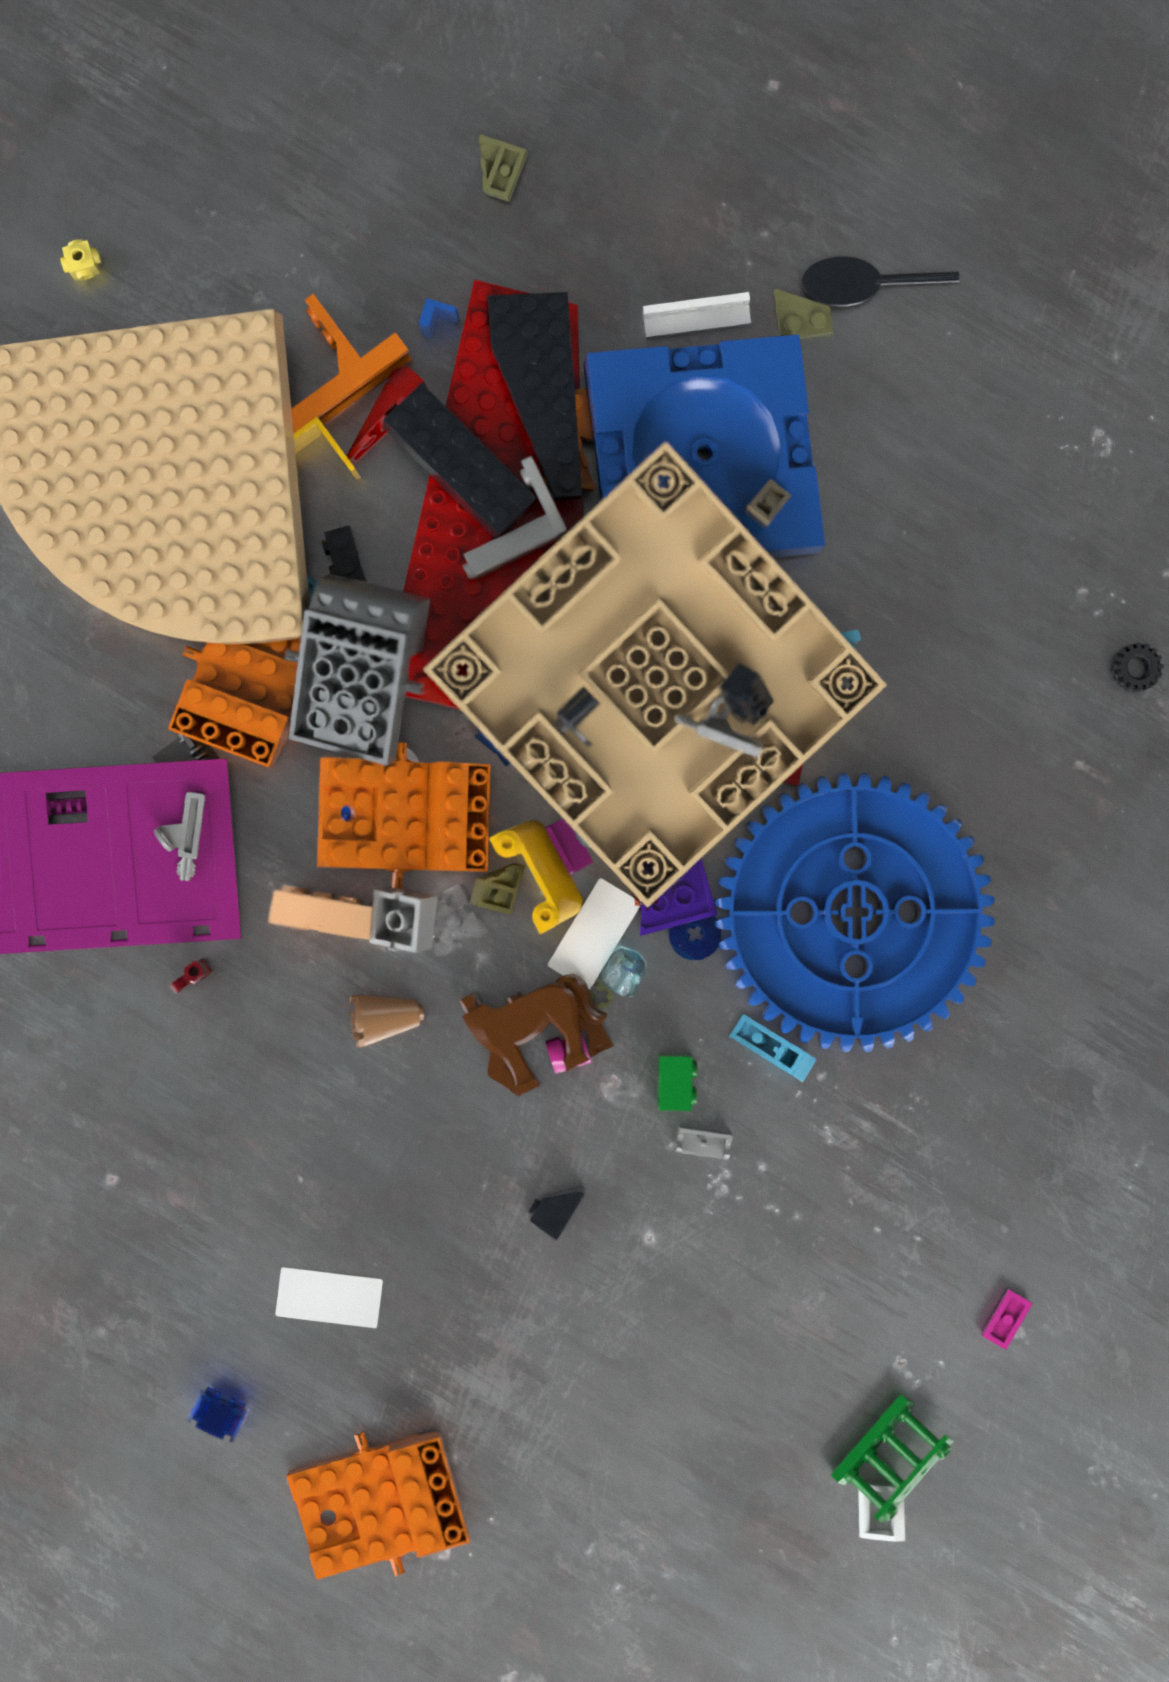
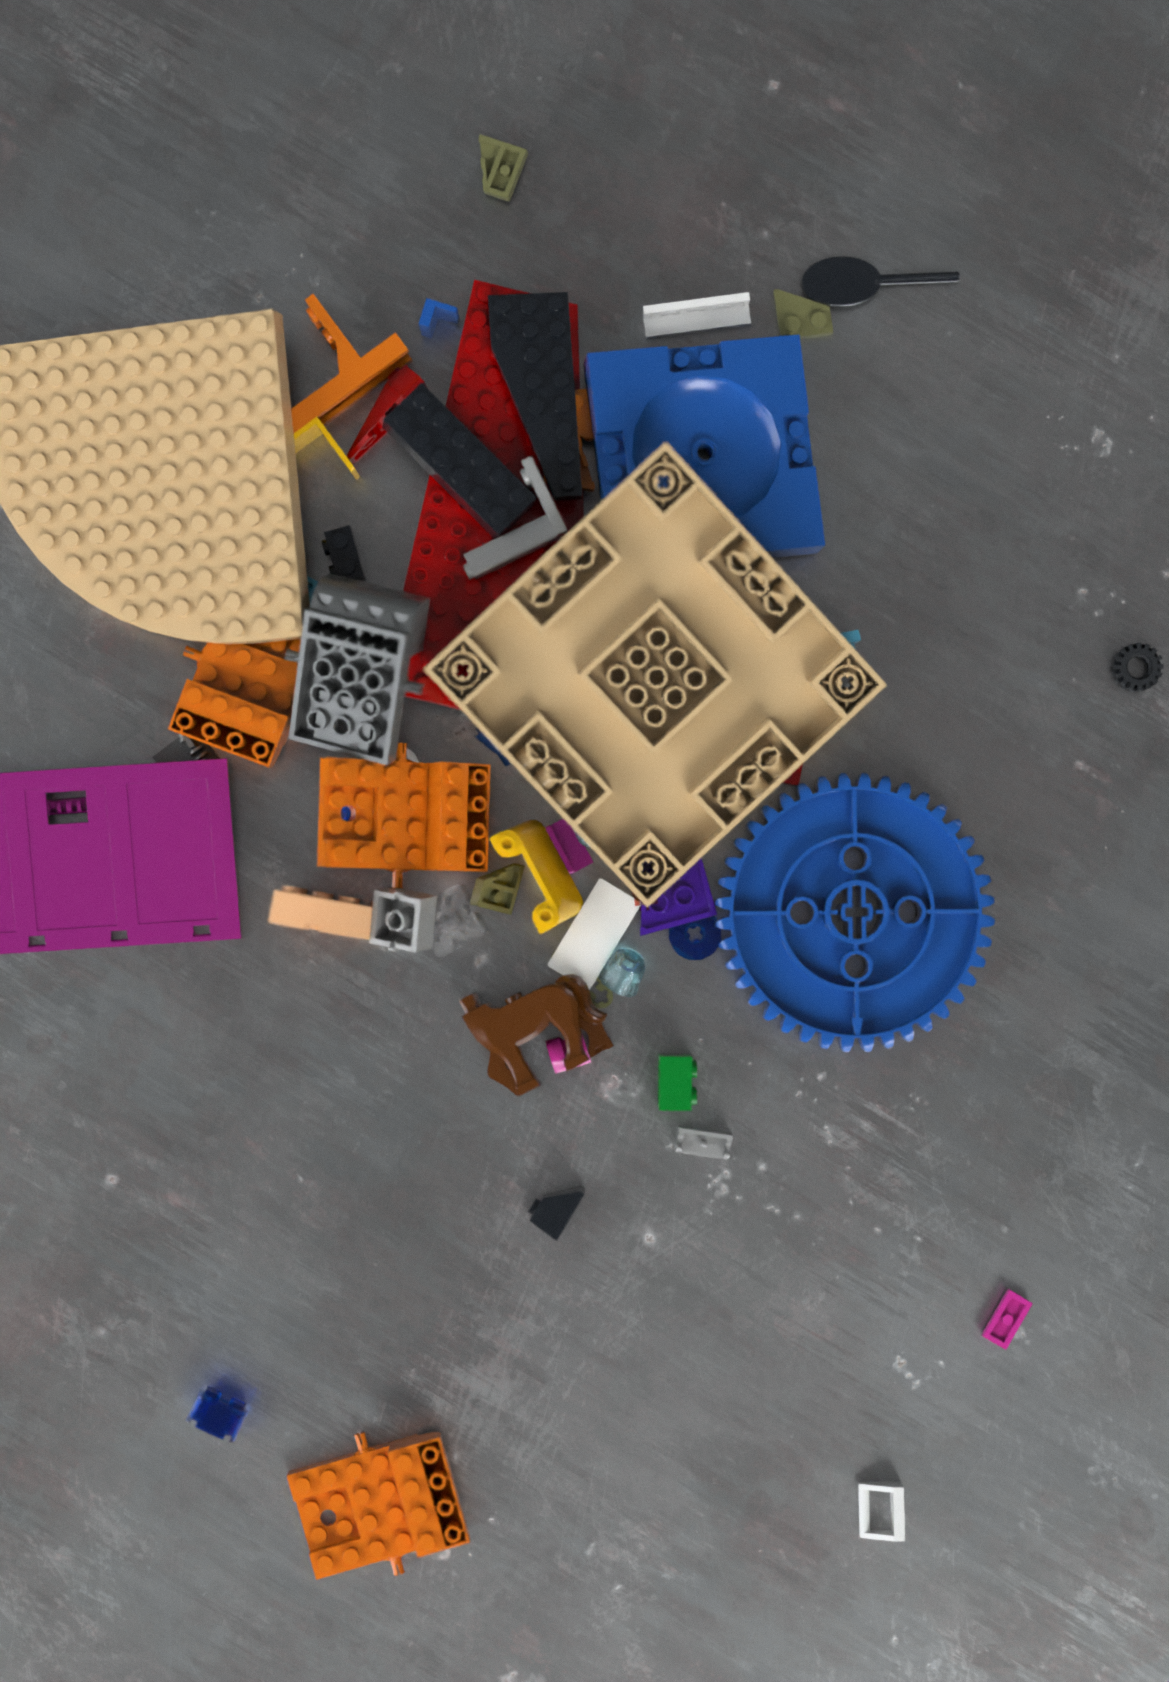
light yellow brick [60,239,101,281] -> none
light grey piece [154,791,206,881] -> none
dark red bar [170,958,213,994] -> none
white sticker [275,1267,383,1328] -> none
medium nougat cone [349,994,424,1048] -> none
black piece [554,686,601,747] -> none
light grey piece [675,695,763,757] -> none
black brick [719,663,774,726] -> none
medium azure slope [730,1014,817,1082] -> none
dark tan slope [744,479,791,529] -> none
green fence [830,1394,954,1523] -> none

